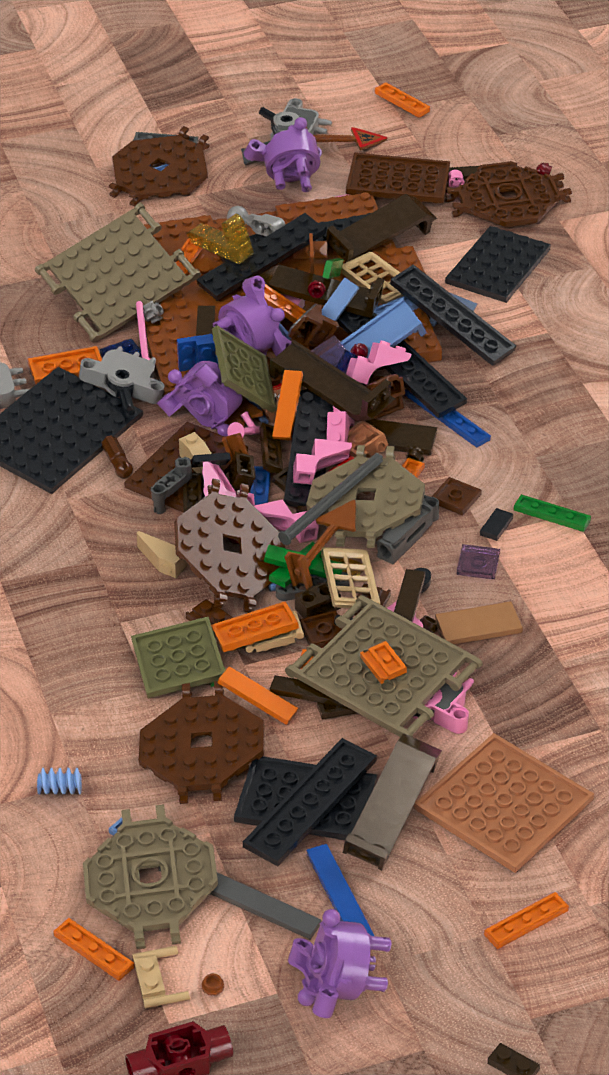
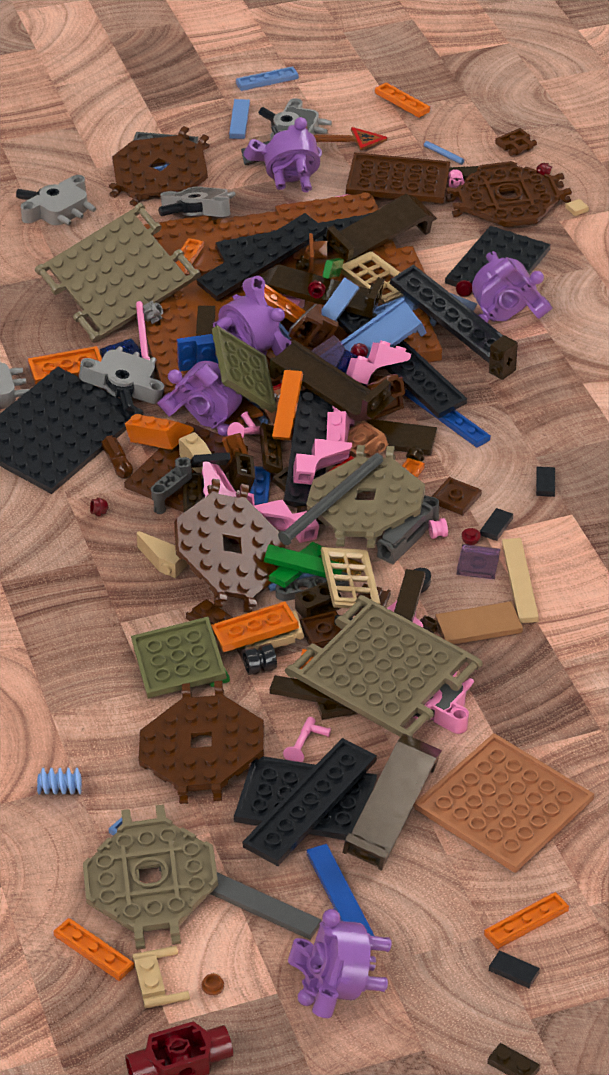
clear yellow beam [187,214,254,264] -> none
orange tile [218,666,298,725] -> none
light grey beam [227,206,286,236] -> none
dark orange piece [284,500,356,589] -> none
orange plate [360,641,407,684] -> none
green tile [513,494,591,532] -> none
none -> light grey piece [16,175,96,225]
none -> dark red plate [90,497,109,516]
none -> orange slope [125,414,194,450]
none -> piece [158,187,236,217]
none -> medium blue tile [229,99,250,139]
none -> medium blue tile [236,66,299,91]
none -> black wheel [242,643,277,675]
none -> bright pink piece [283,717,331,762]
none -> dark brown plate [296,255,309,272]
none -> medium blue piece [424,141,465,165]
none -> bright pink wheel [428,518,448,539]
none -> dark red plate [456,280,472,297]
none -> dark red plate [461,528,481,545]
none -> medium lavender piece [472,251,553,323]
none -> dark brown brick [489,335,518,380]
none -> black tile [489,950,540,988]
none -> reddish brown plate [495,128,537,156]
none -> tan tile [502,538,539,623]
none -> black tile [536,467,555,497]
none -> tan tile [566,199,589,216]

